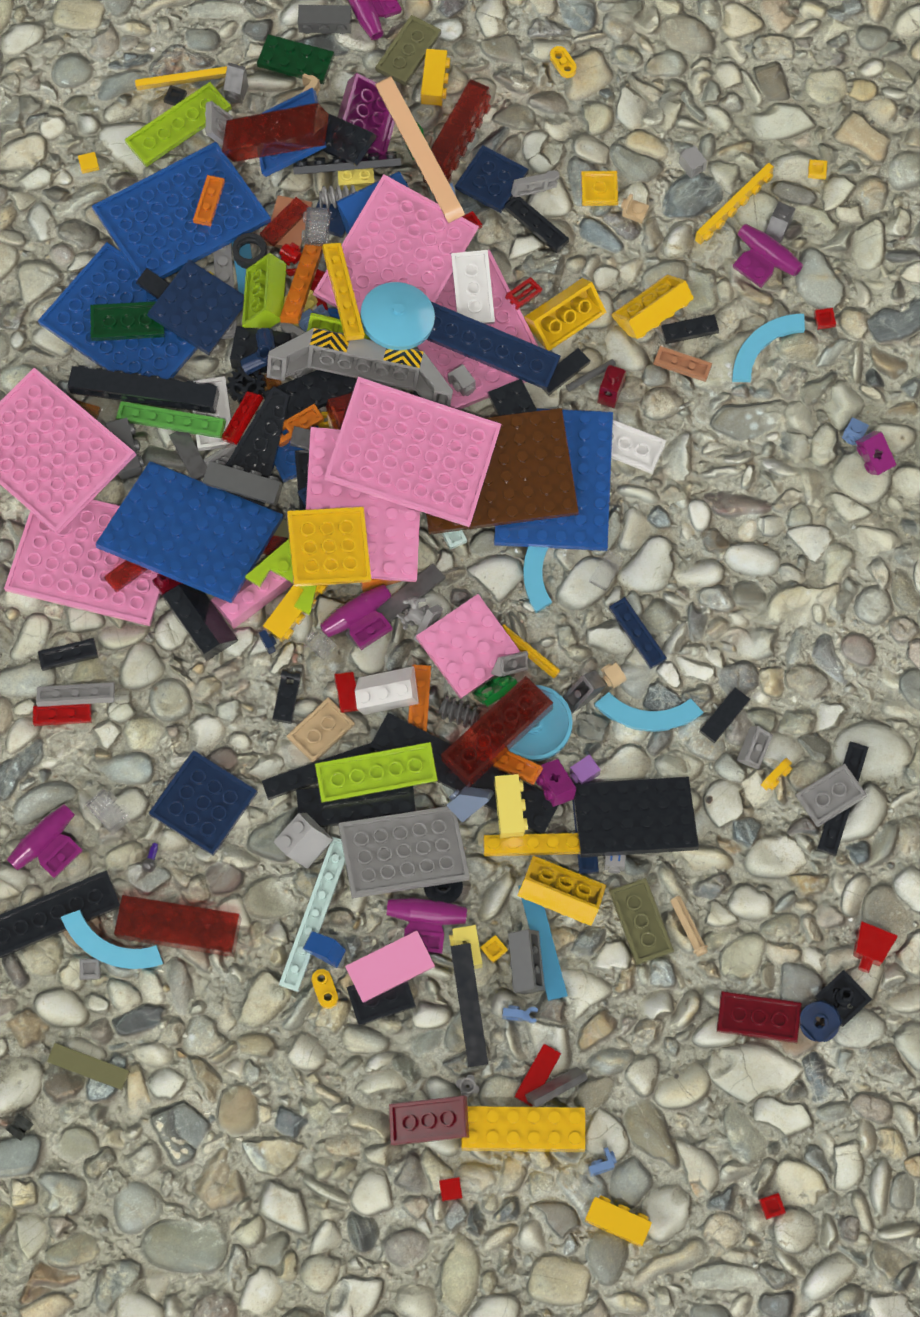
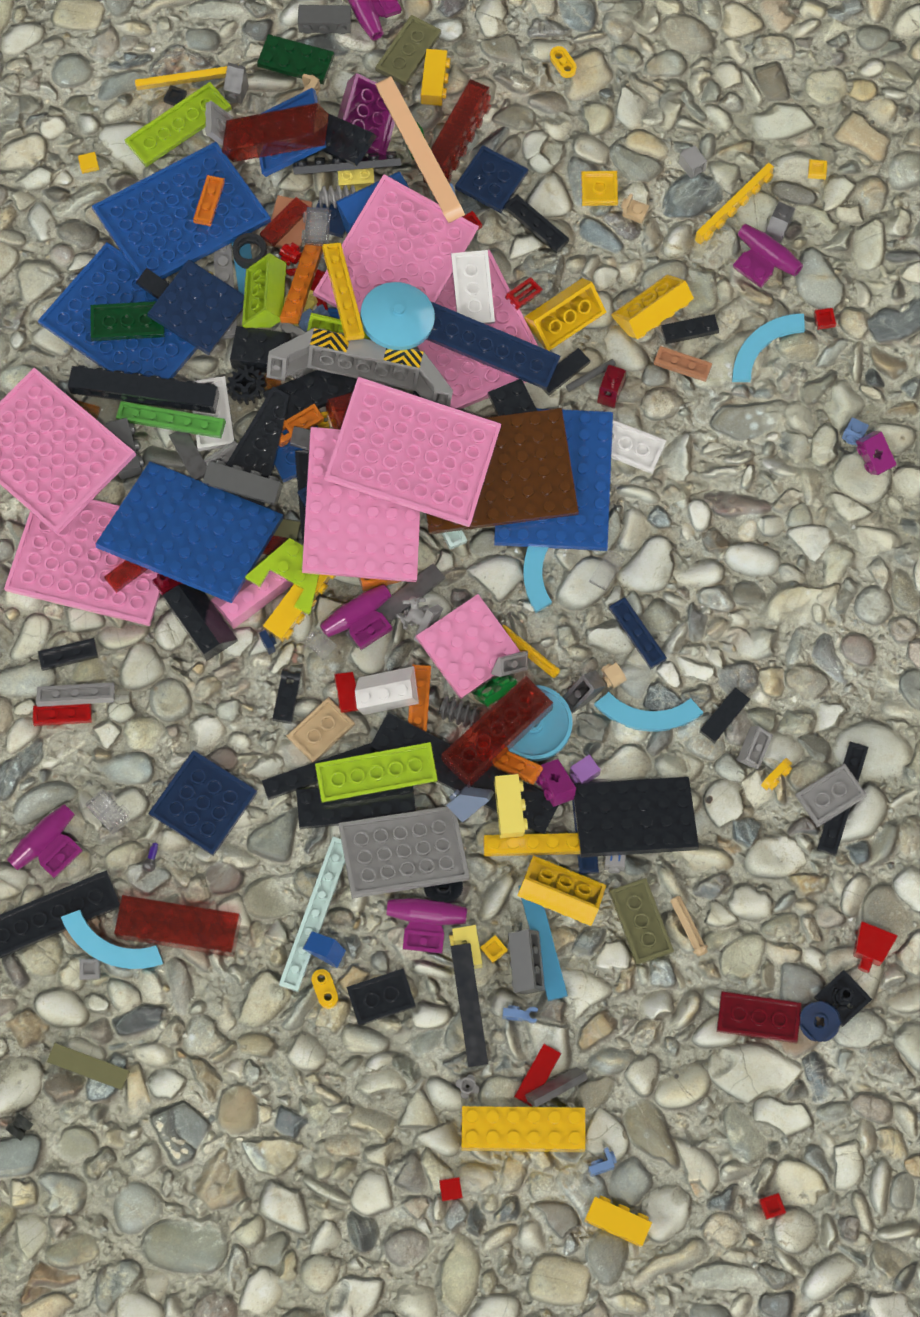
red tile [221,391,263,445] -> none
dark blue piece [240,328,275,374] -> none
light grey slope [274,813,333,869] -> none
yellow plate [287,507,371,587] -> none
bright pink tile [345,931,435,1003] -> none
tile [389,1095,469,1146] -> none
light grey brick [448,364,476,397] -> none
light grey hinge [511,170,560,197] -> none

